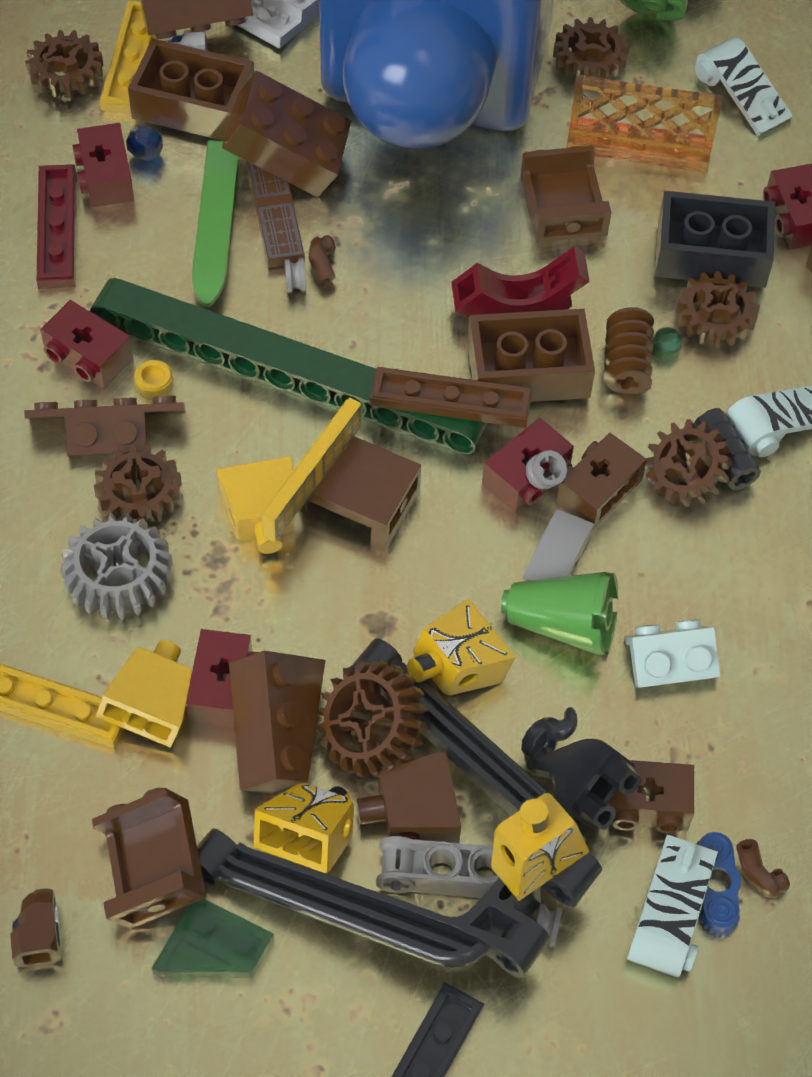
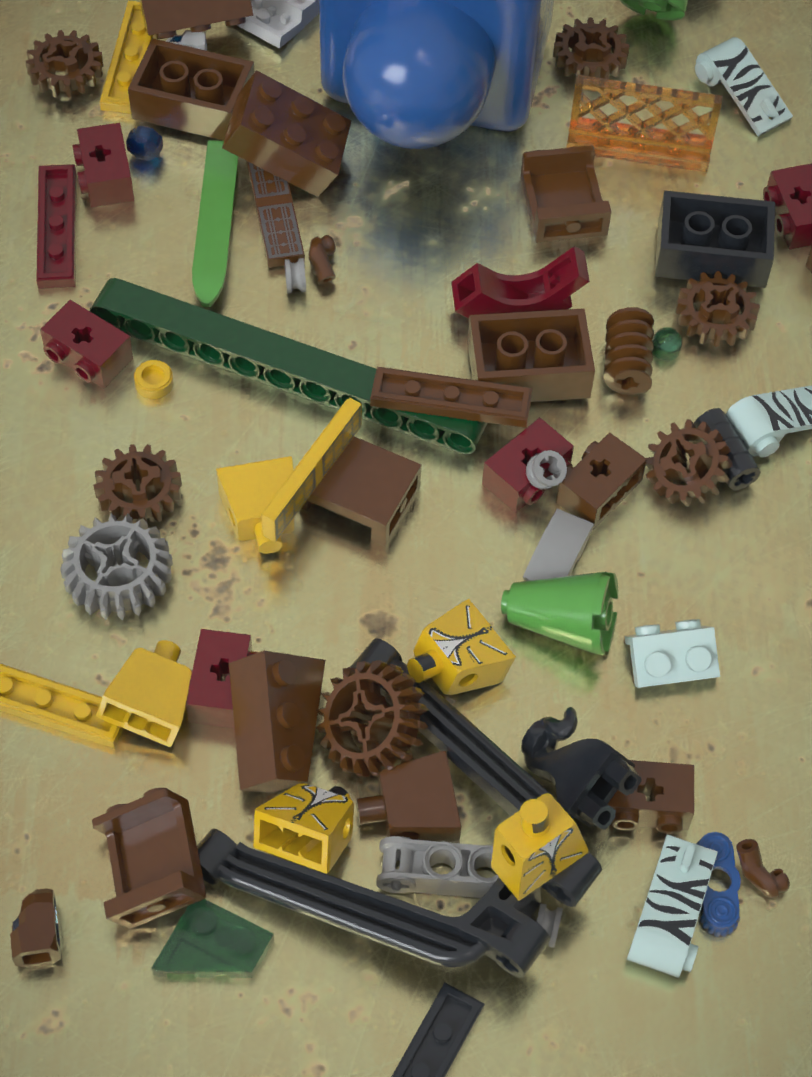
reddish brown bracket [24,396,186,456] -> none

